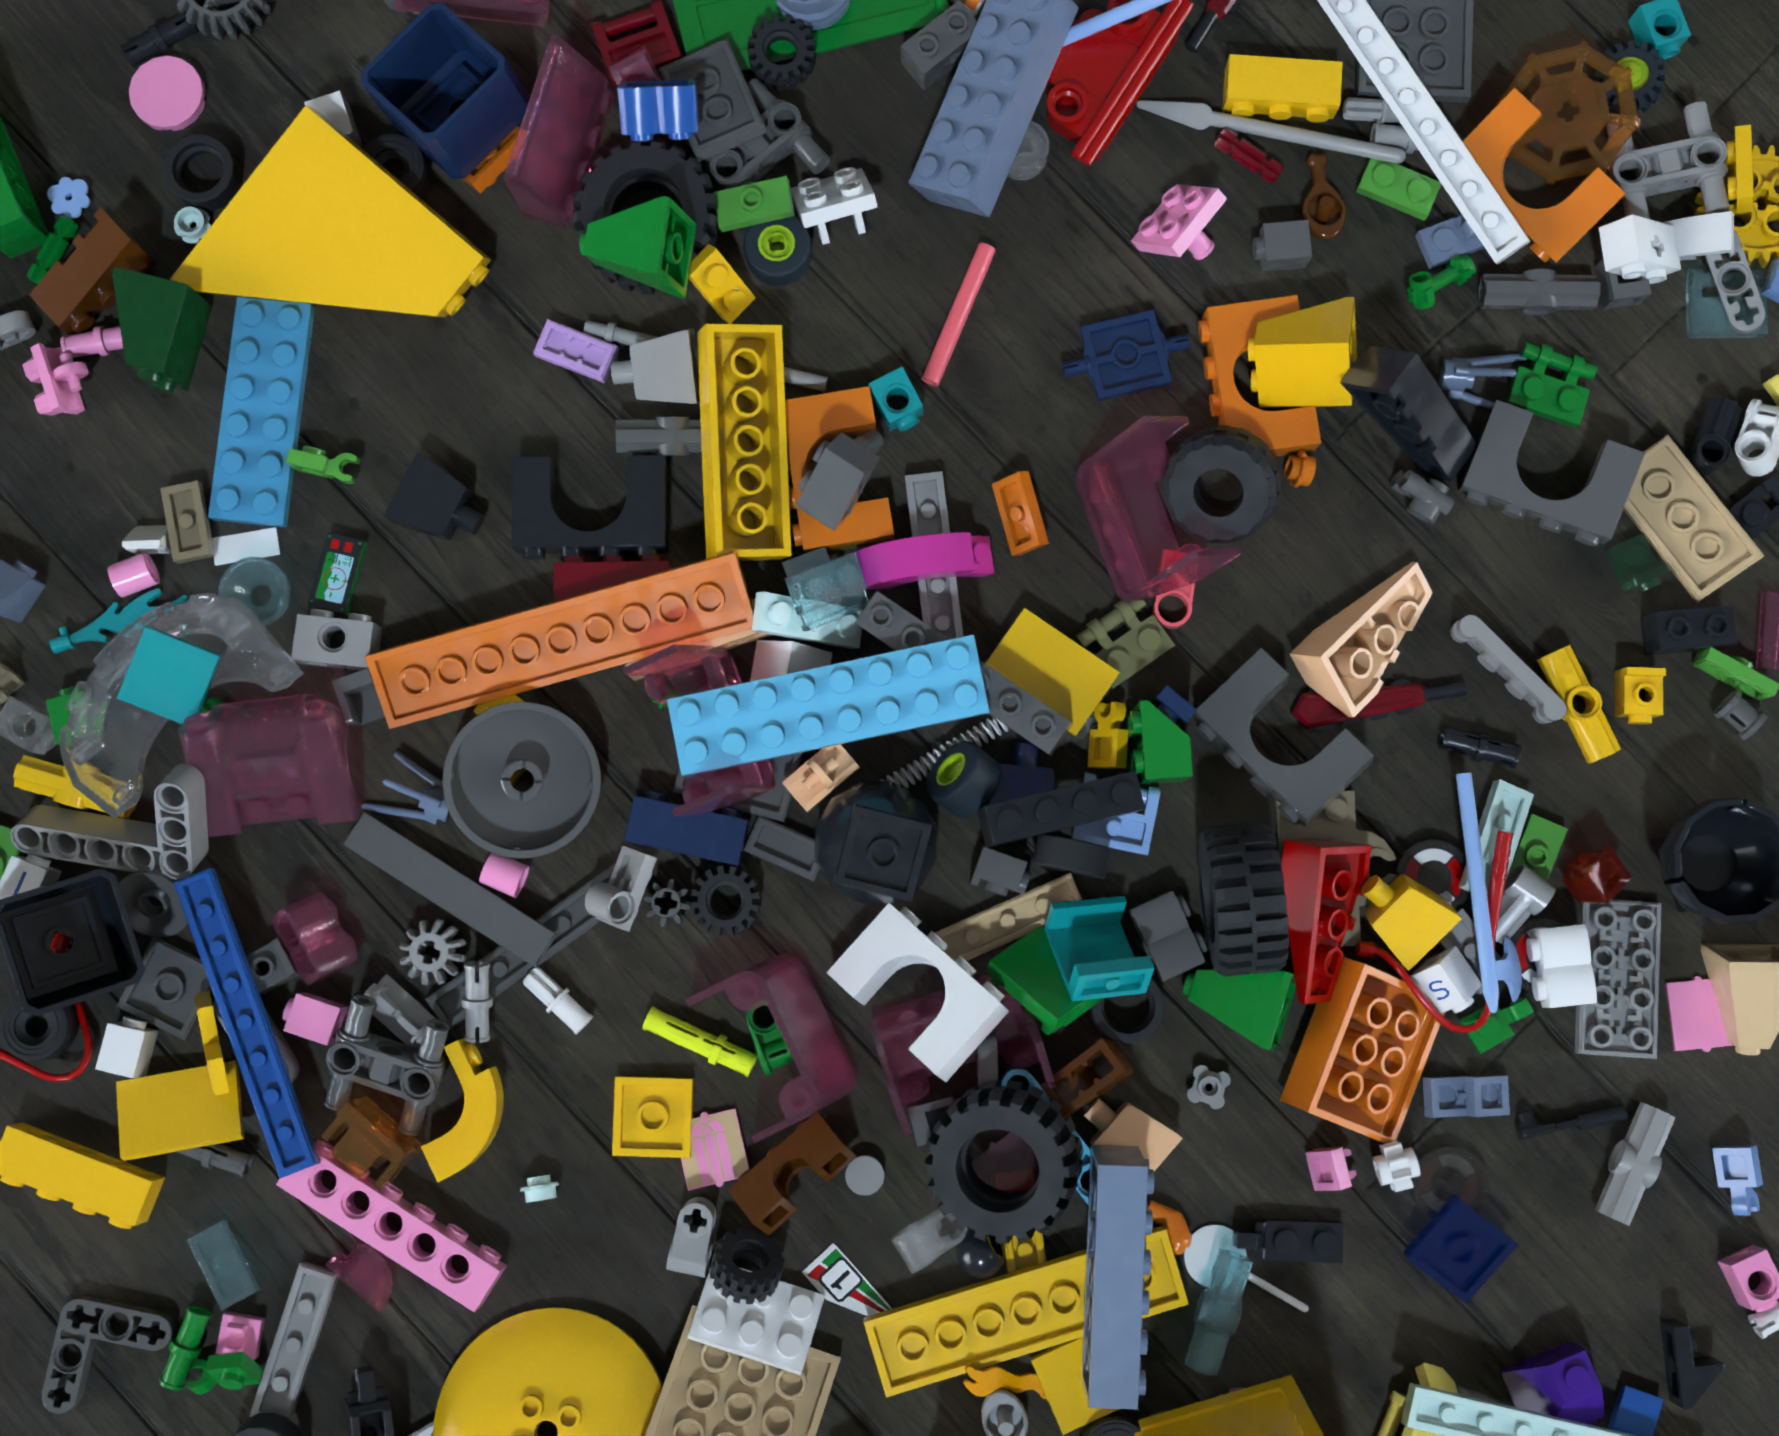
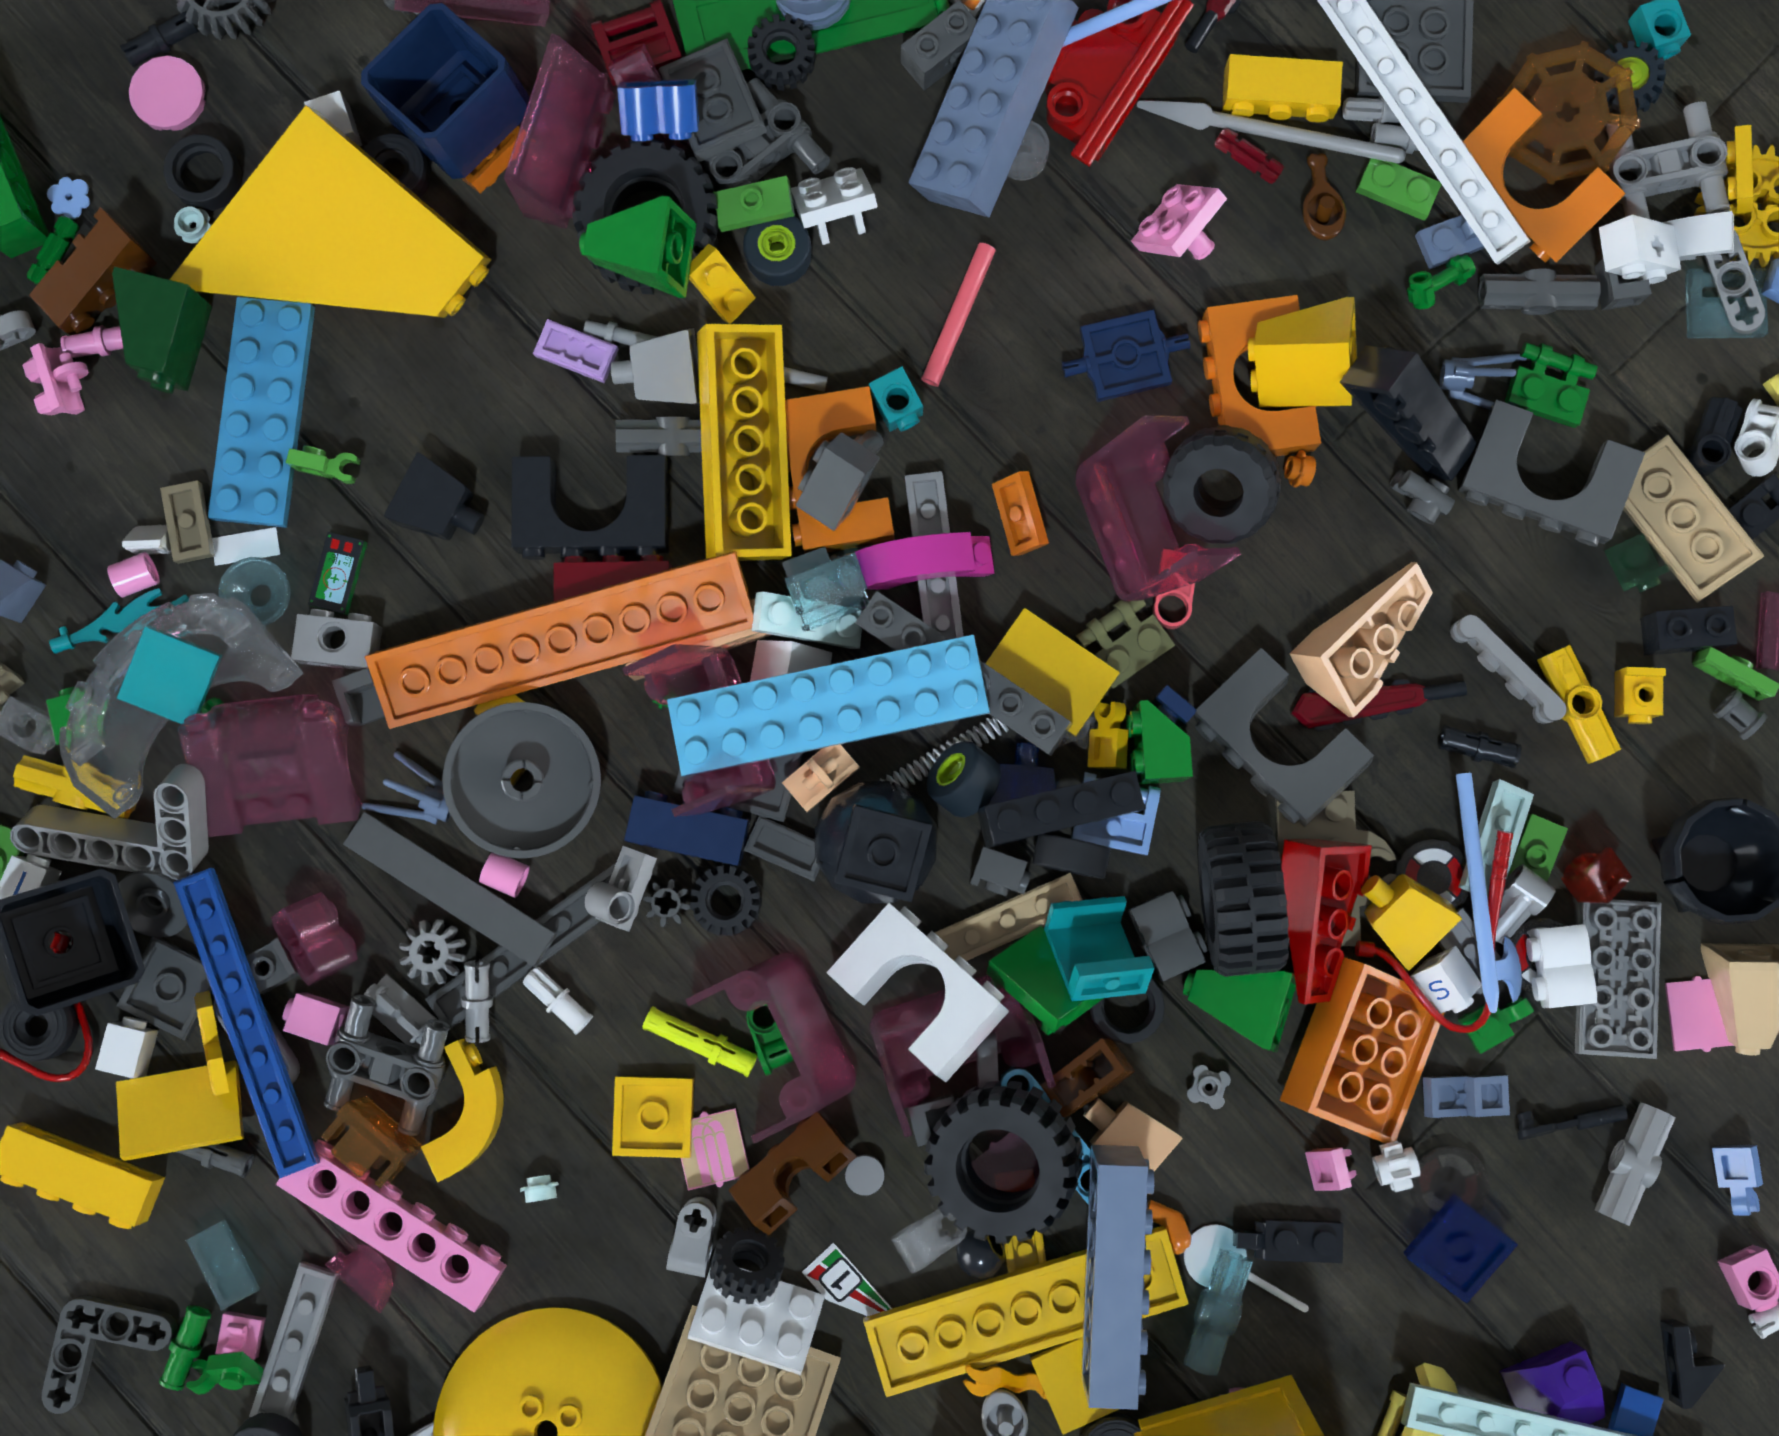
dark grey brick [1252,220,1312,272] -> none

